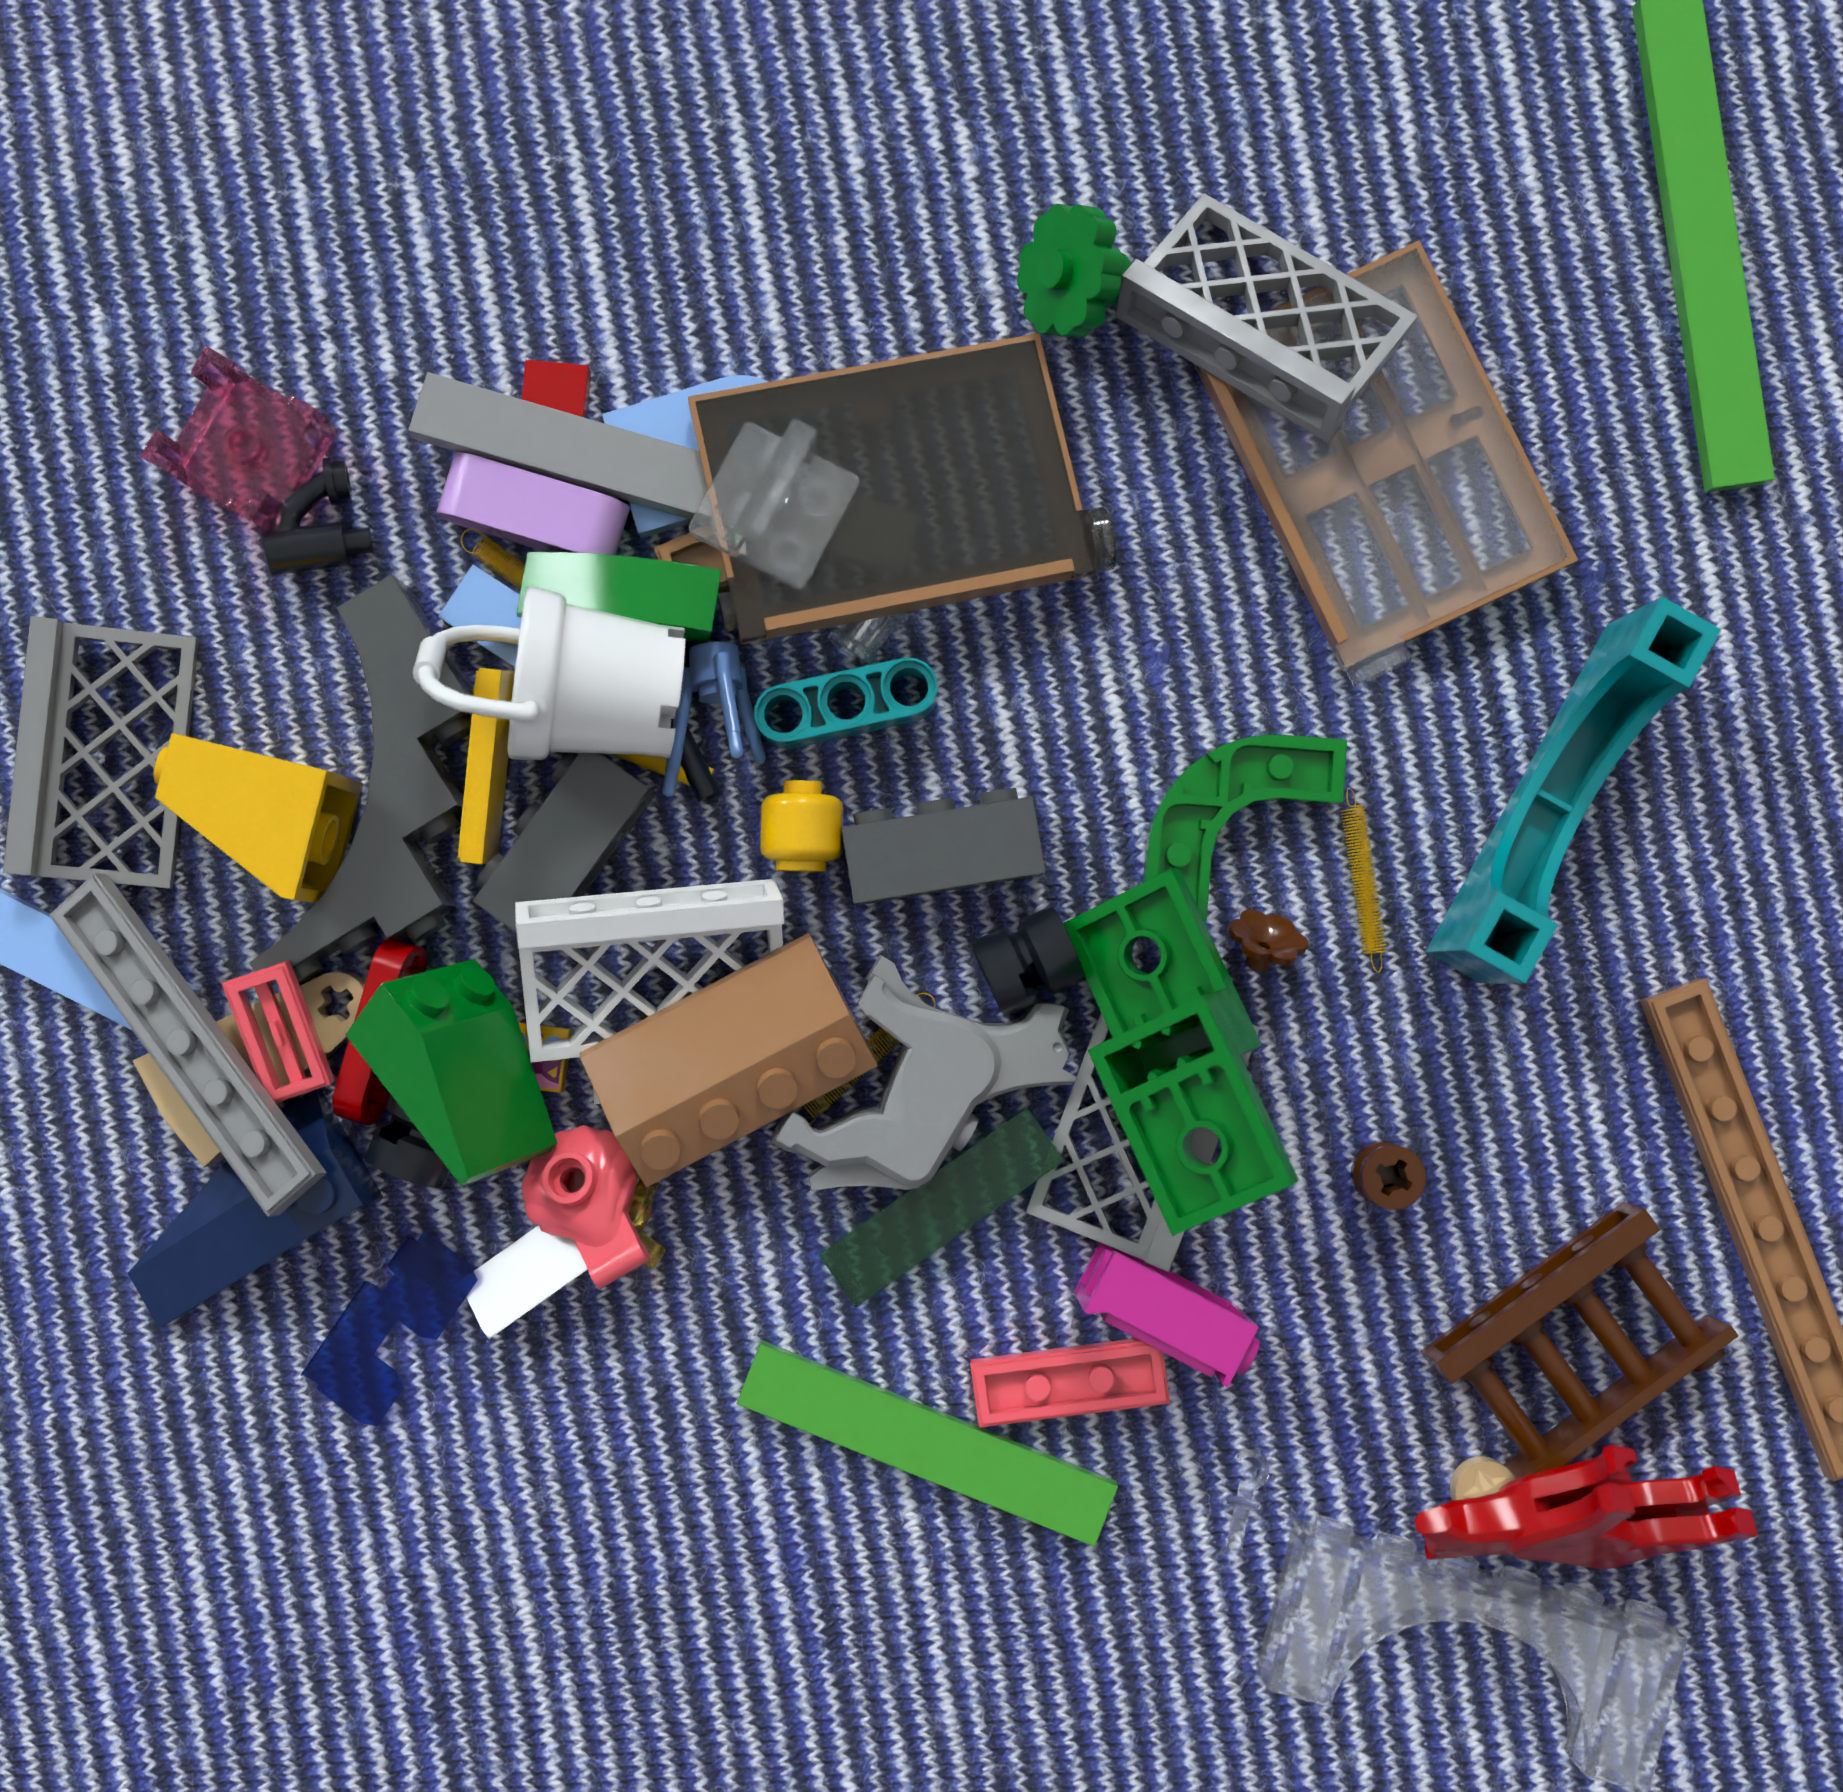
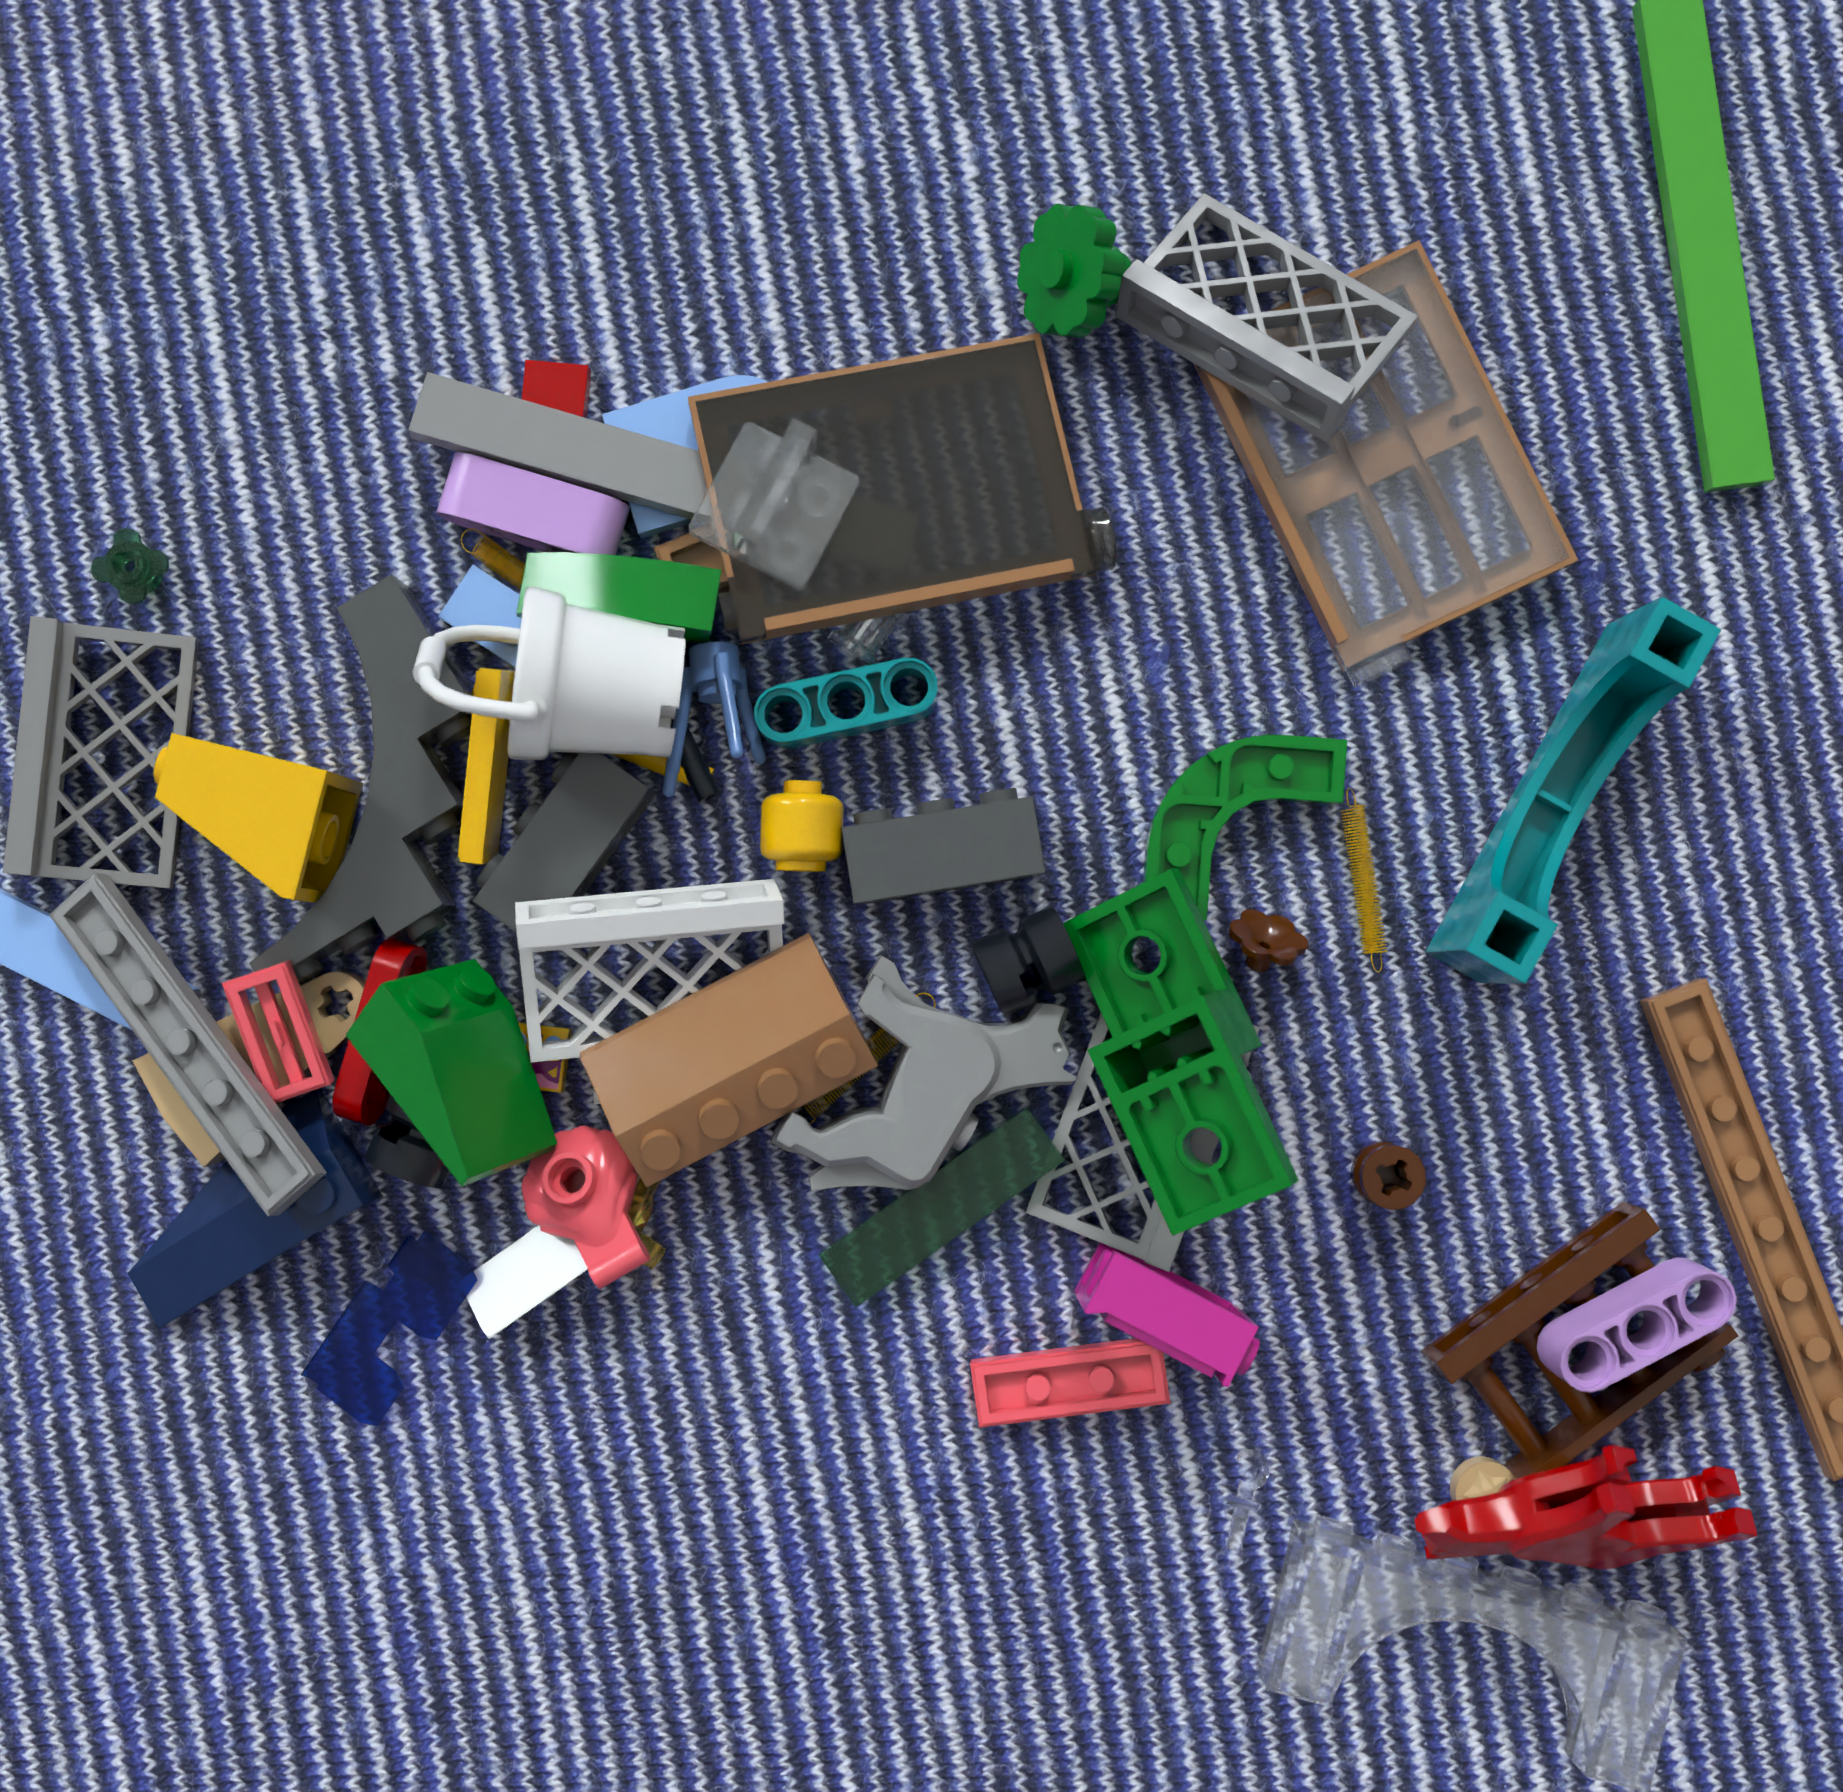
clear pink panel [140,346,339,531] -> none
black plant [263,457,374,576] -> none
bright green tile [736,1340,1118,1547] -> none
none -> clear green plate [91,528,169,604]
none -> lavender beam [1537,1257,1737,1392]

